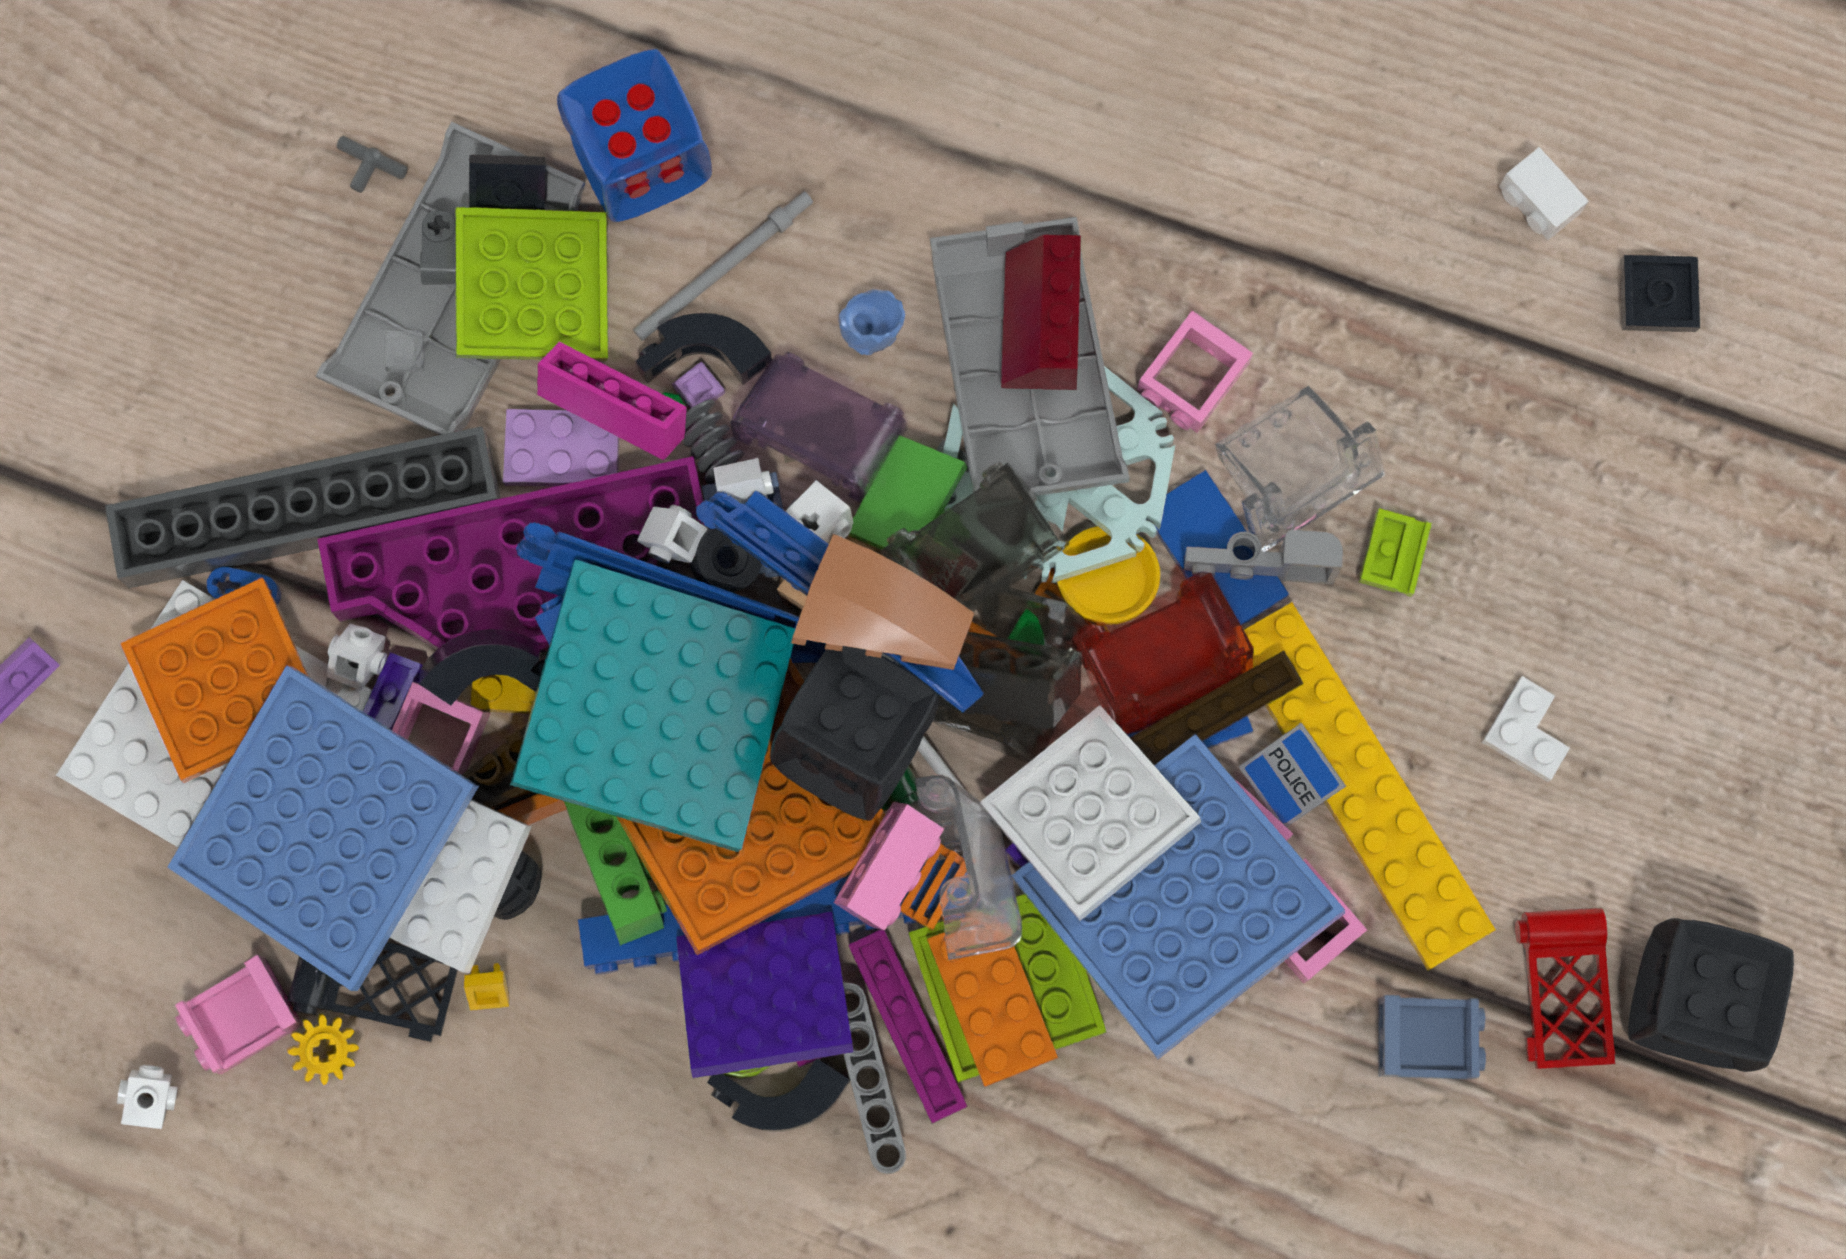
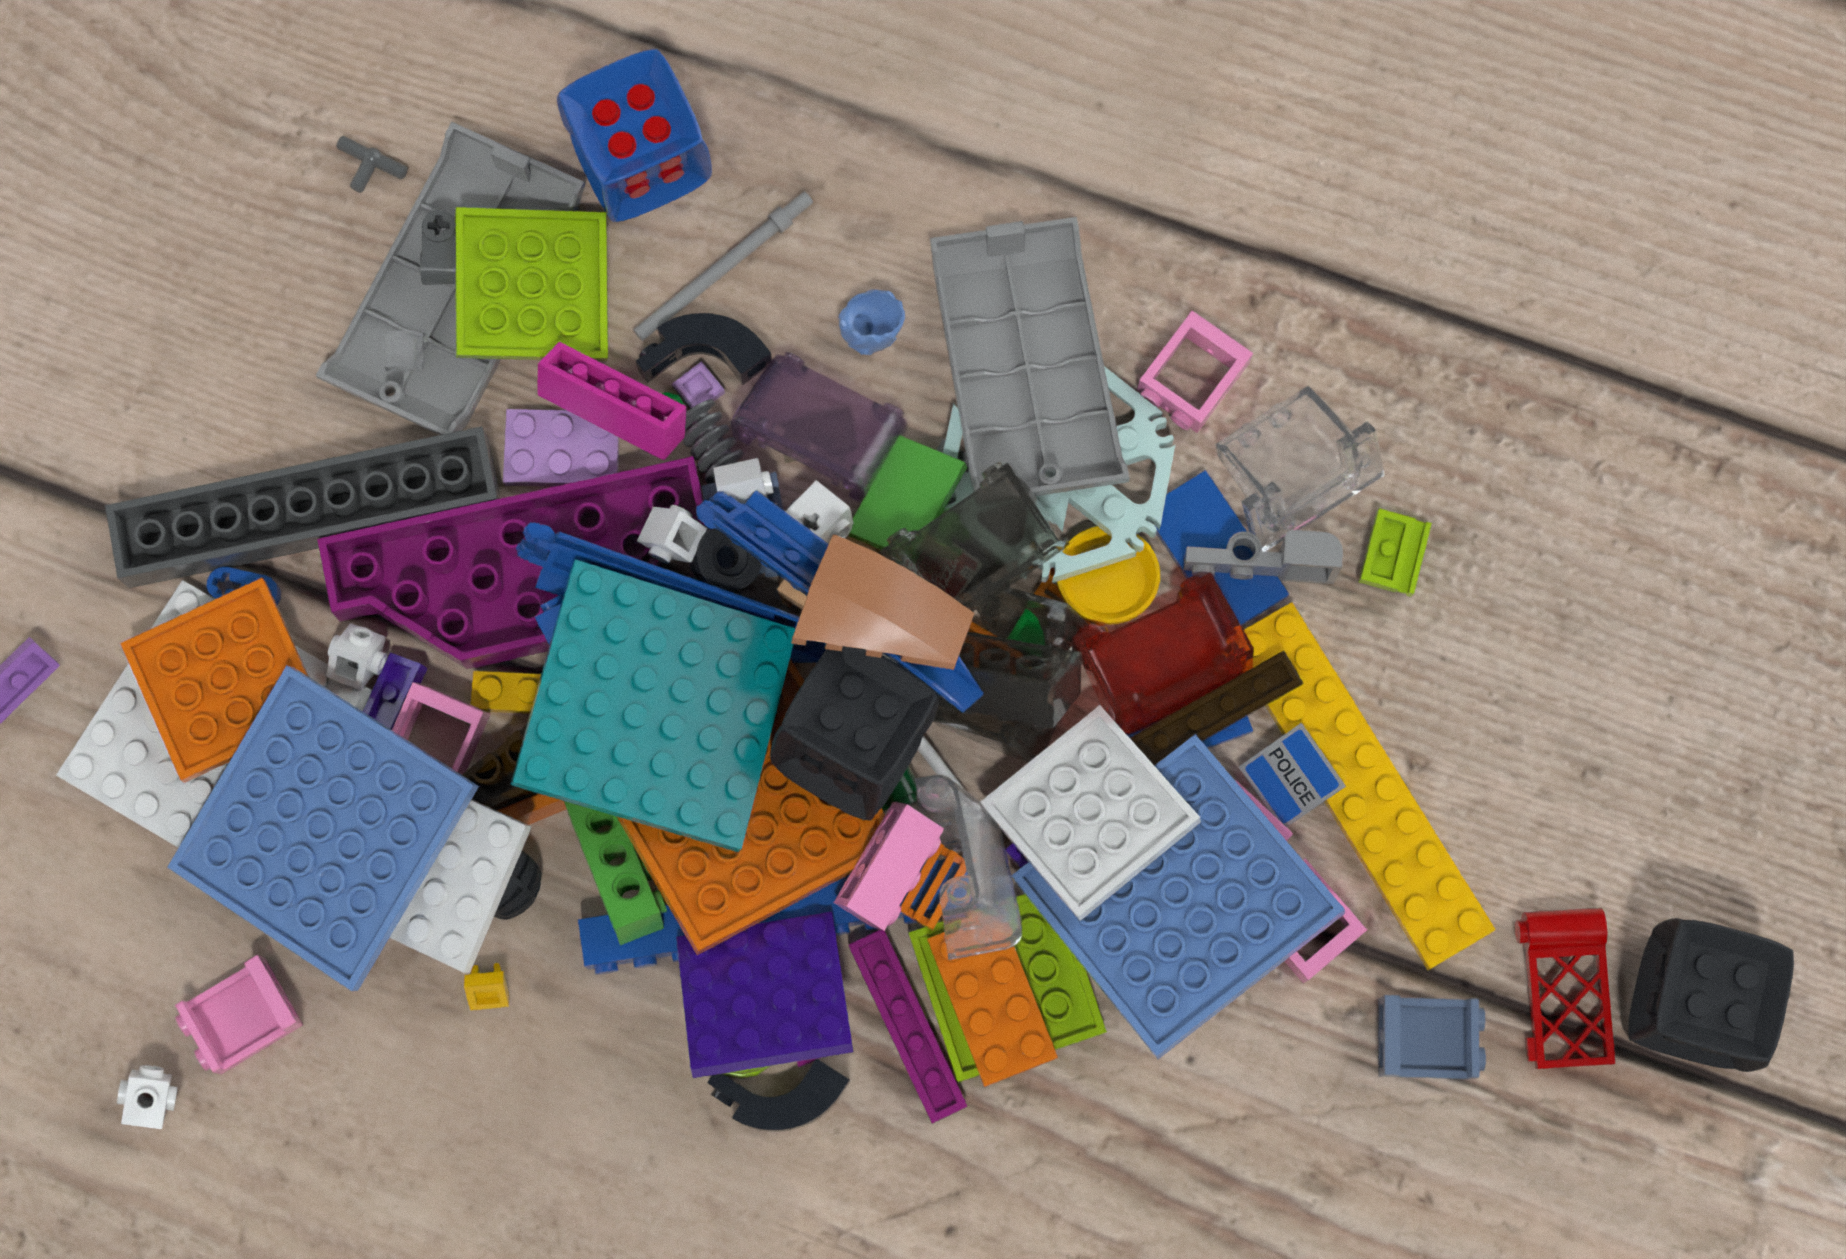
yellow gear [286,1013,359,1085] -> none
black piece [287,942,458,1042] -> none
black arch [419,629,545,706] -> none
black plate [469,155,545,210] -> none
light grey beam [843,983,906,1174] -> none
dark red slope [1001,234,1081,390] -> none
white plate [1482,676,1570,782] -> none
white brick [1499,147,1589,240] -> none
black plate [1620,255,1700,332] -> none

